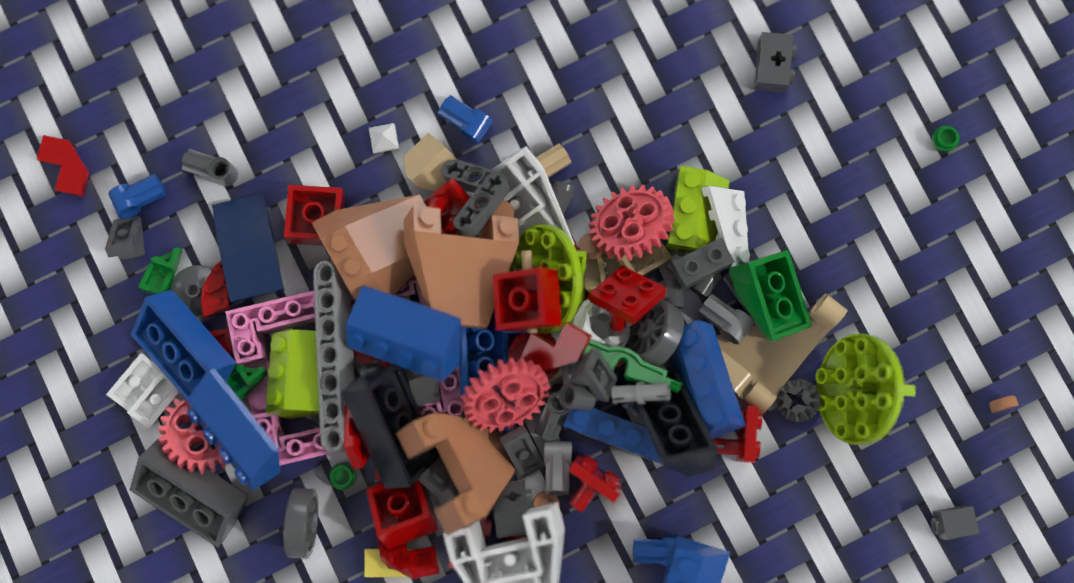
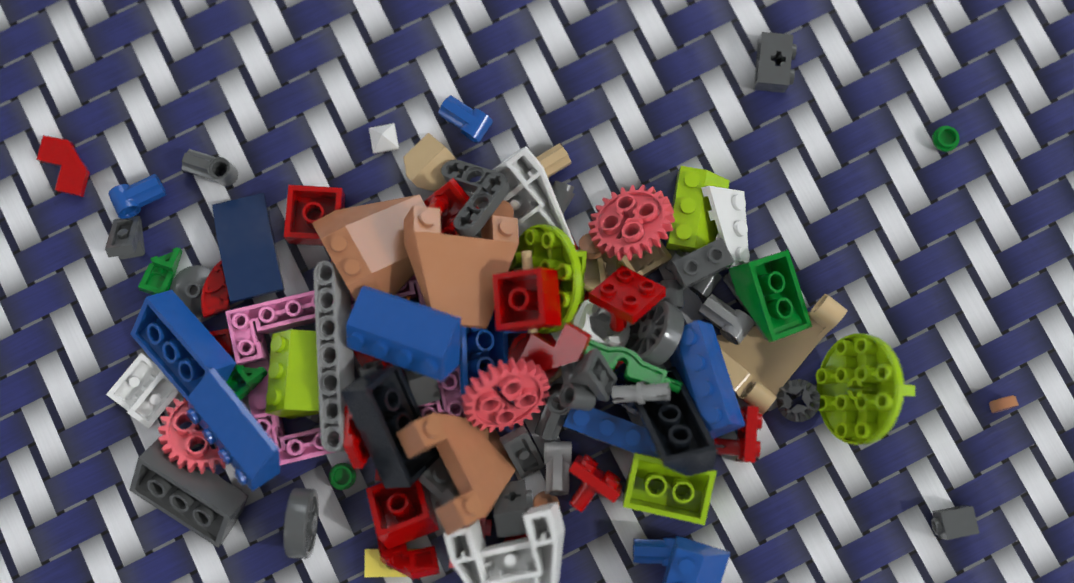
none -> lime slope [622,452,717,525]

